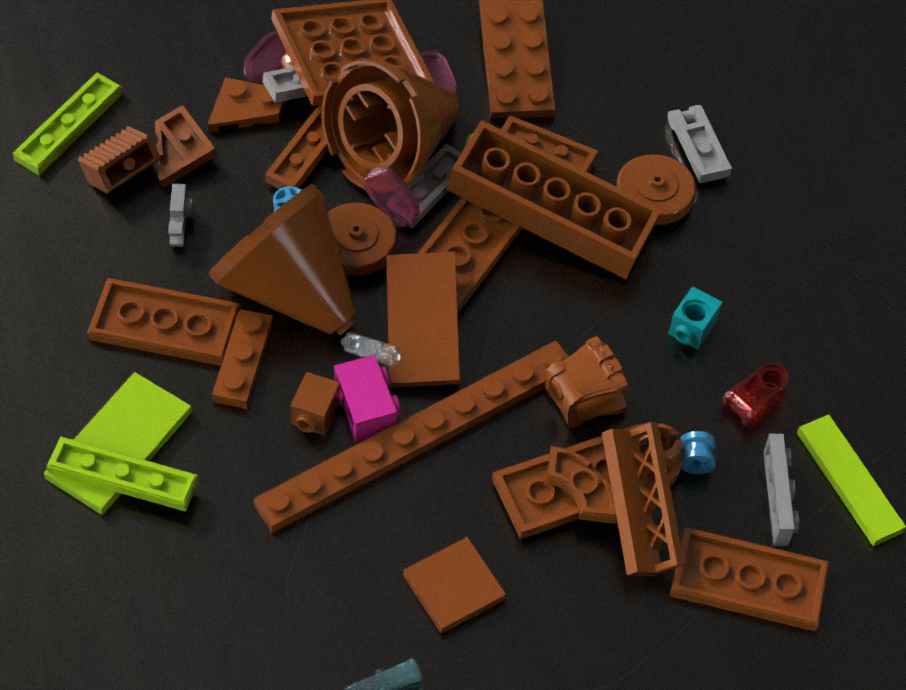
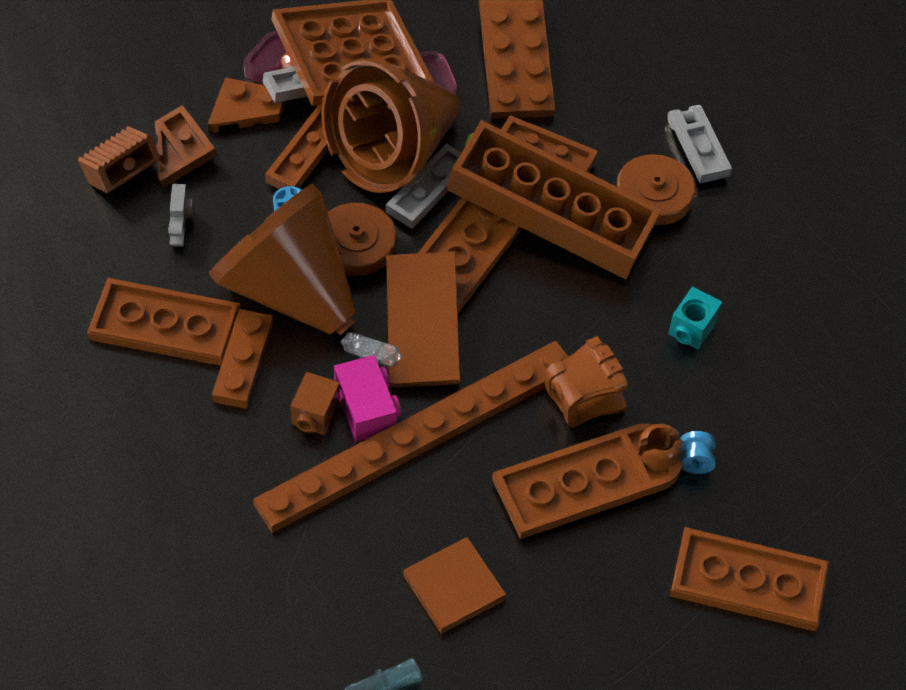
lime tile [12,72,123,175] -> none
lime tile [44,372,192,515] -> none
lime tile [46,437,199,512] -> none
clear pink tile [365,167,420,227] -> none
dark orange tile [547,446,617,524] -> none
dark orange fence [602,422,685,576] -> none
clear red piece [721,363,789,428] -> none
light grey plate [763,434,799,546] -> none
lime tile [797,414,906,547] -> none

